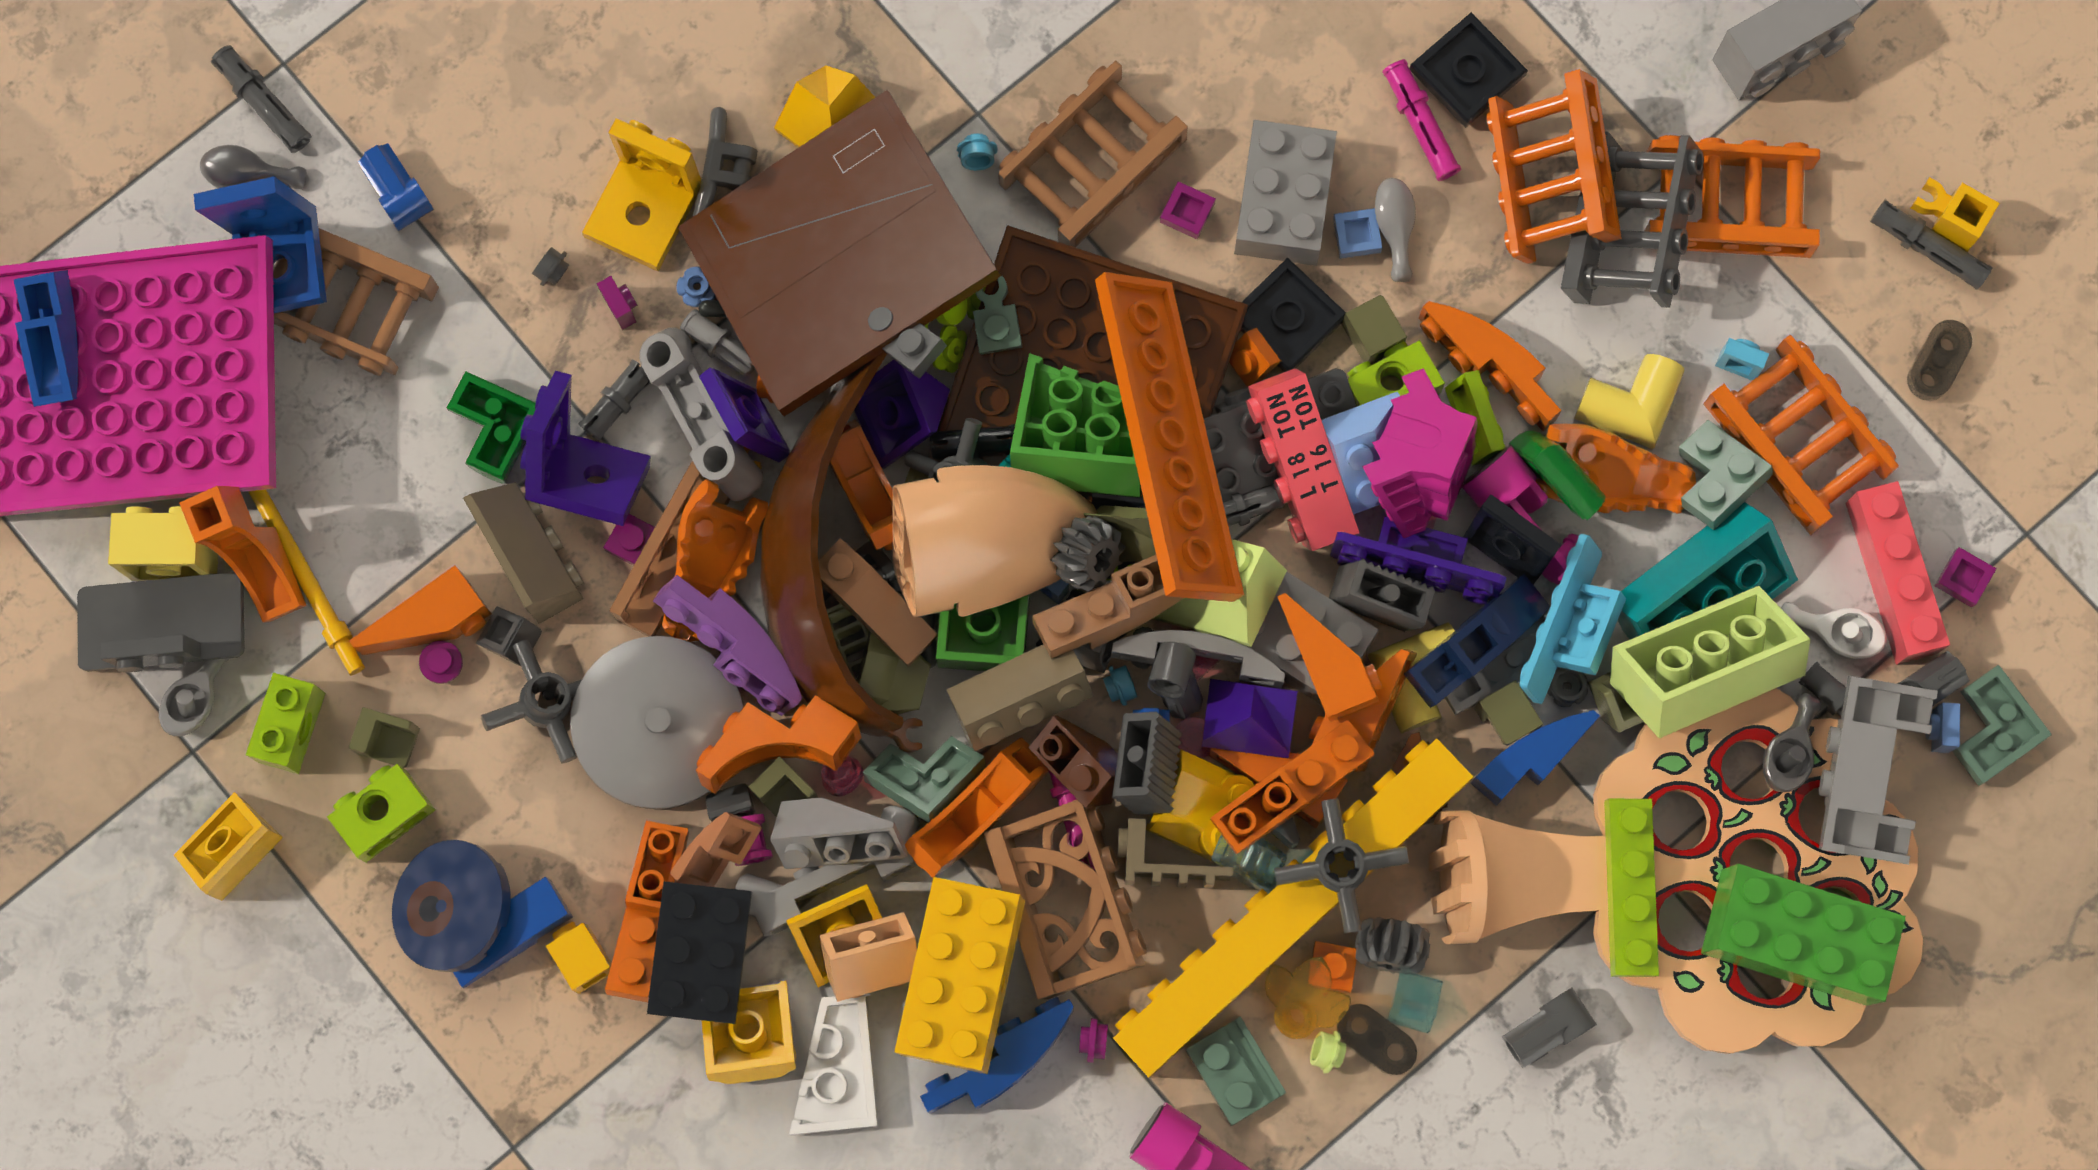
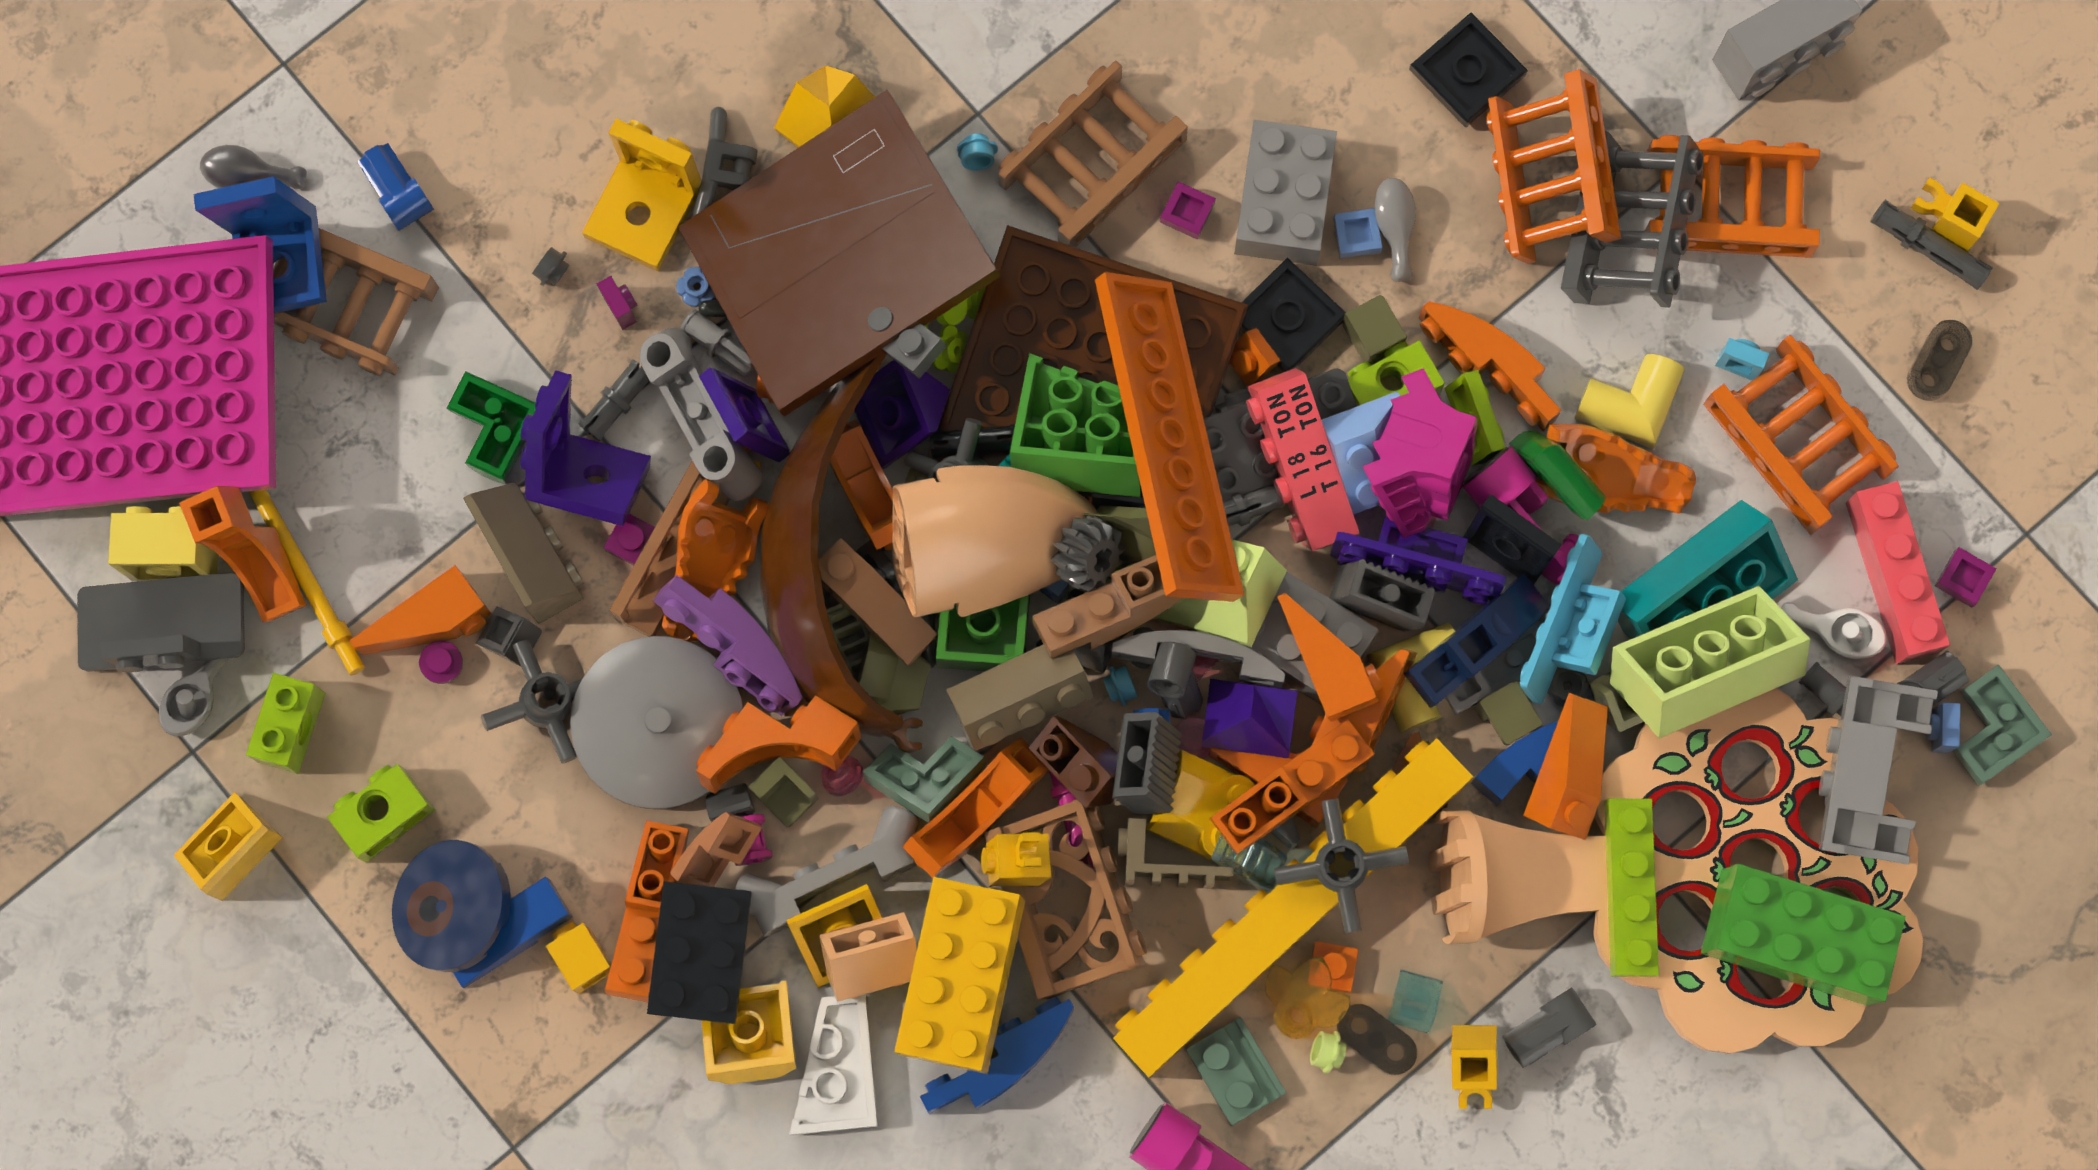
blue slope [13,270,78,407] -> none
dark grey pin [211,45,312,153] -> none
olive panel [349,707,420,768] -> none
light grey slope [770,797,908,869] -> none
sand green plate [973,276,1023,355] -> none
magenta plate [1079,1018,1108,1063] -> none
dark grey gear [1355,917,1431,975] -> none
dark pink pin [1382,59,1461,181] -> none
sand green plate [1679,420,1773,530] -> none
flat silver piece [1763,693,1821,792] -> none
none -> yellow brick [981,832,1051,887]
none -> yellow brick [1451,1025,1498,1109]
none -> orange slope [1523,693,1608,840]

